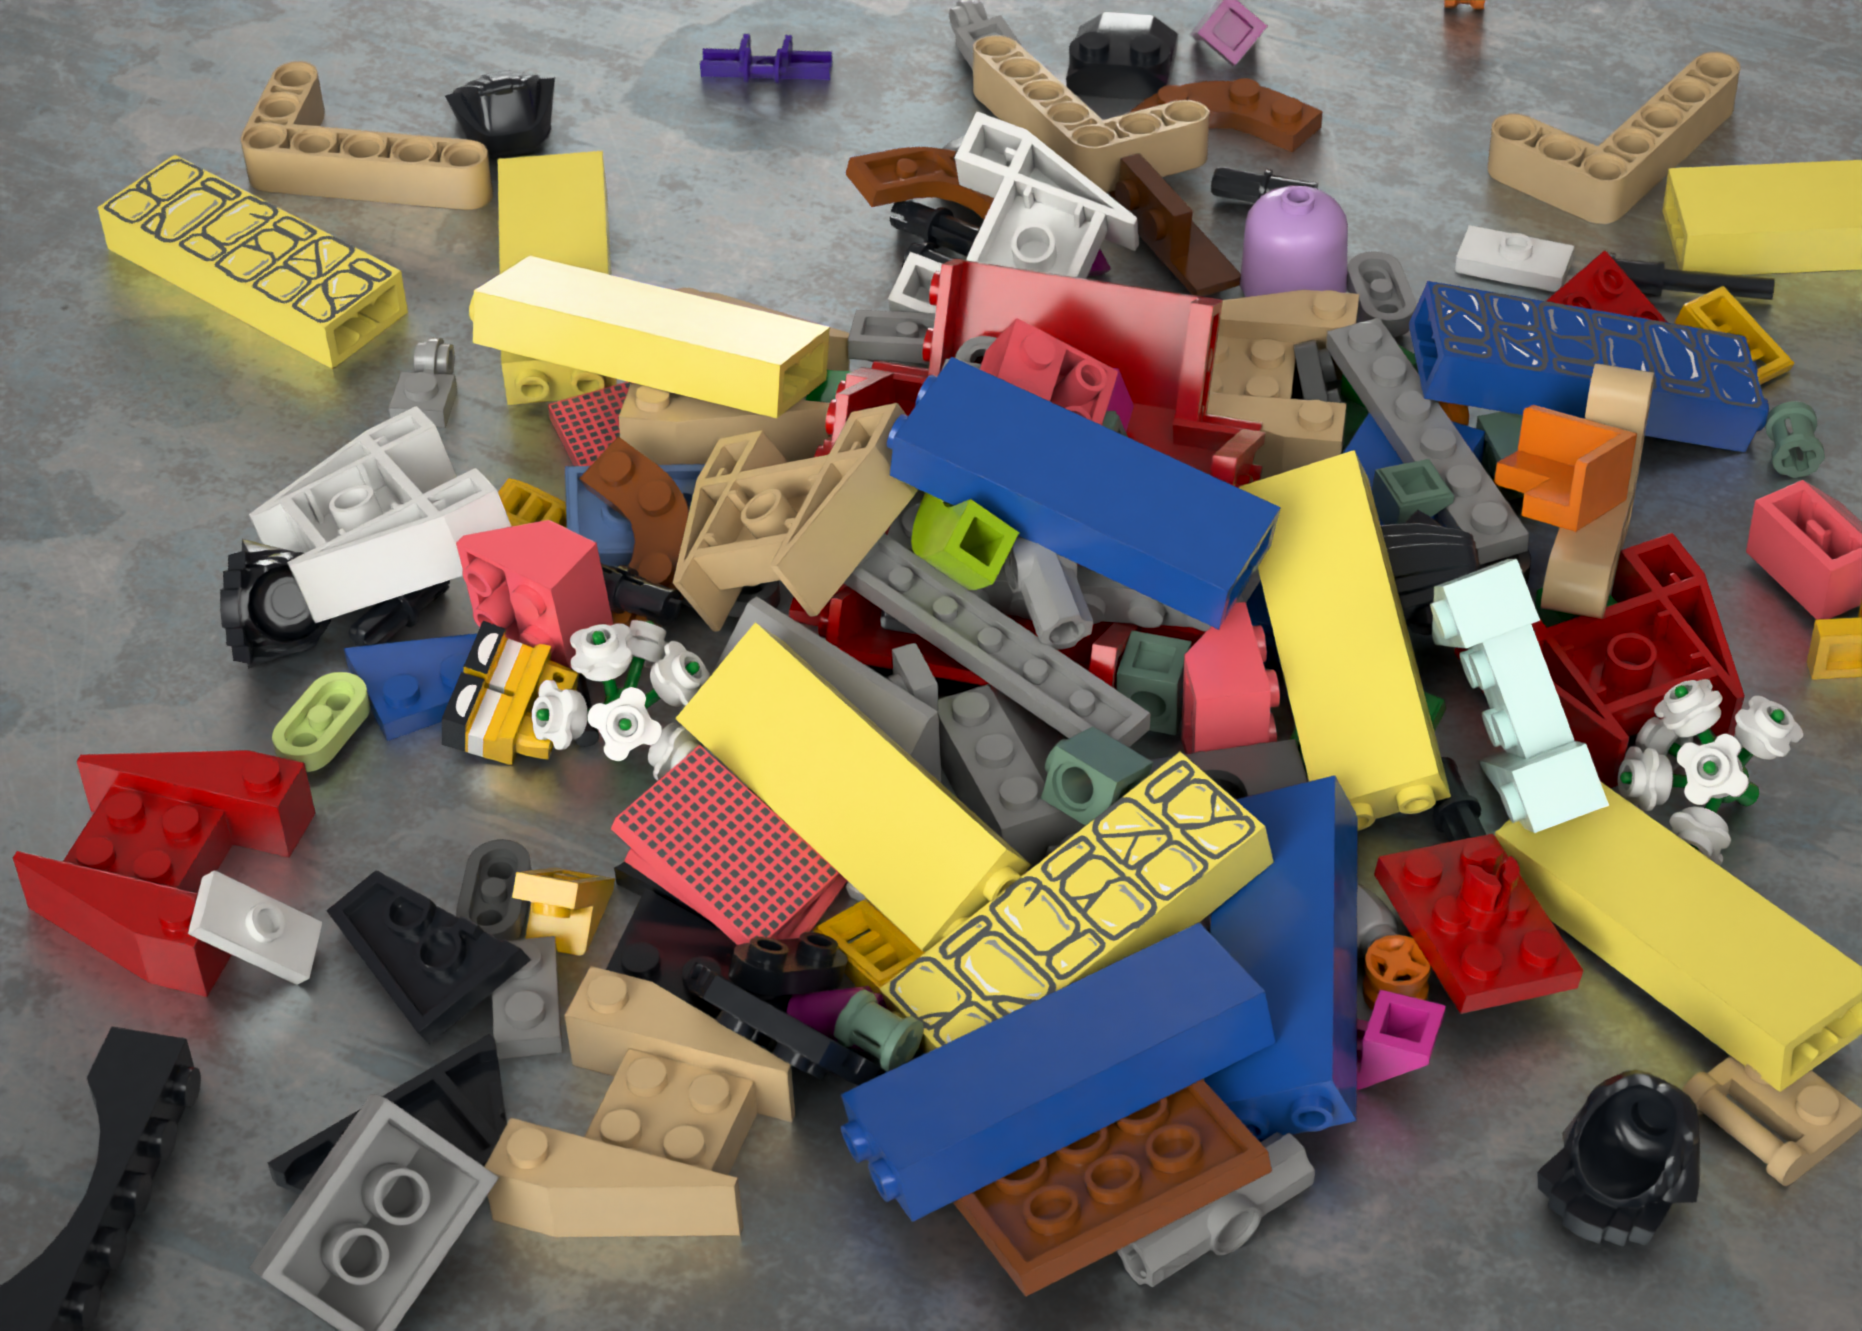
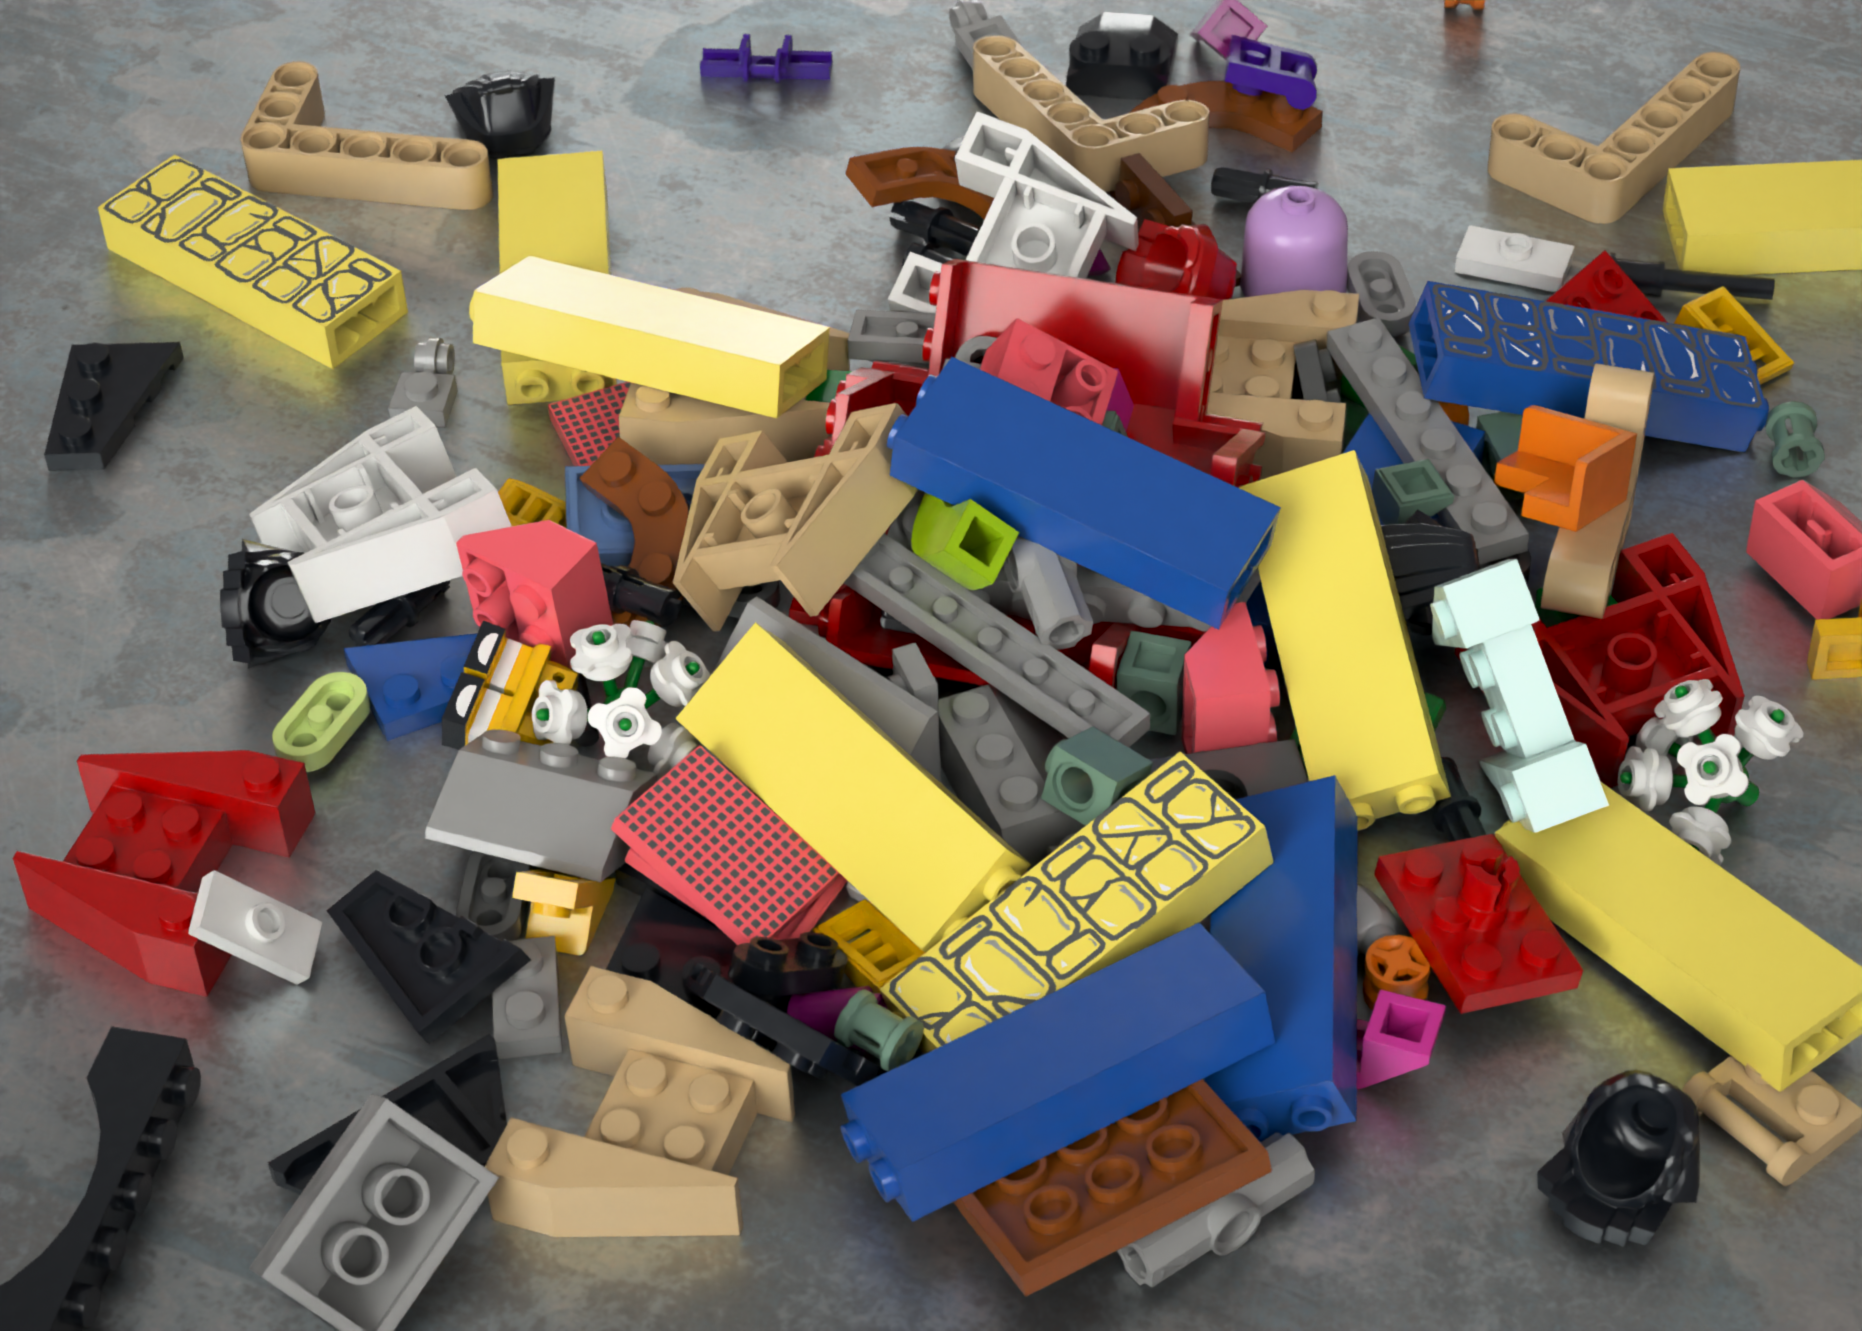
none -> black wing [44,342,184,471]
none -> light grey slope [425,730,657,882]
none -> red hair [1115,219,1237,300]
none -> dark purple plate [1224,35,1317,109]

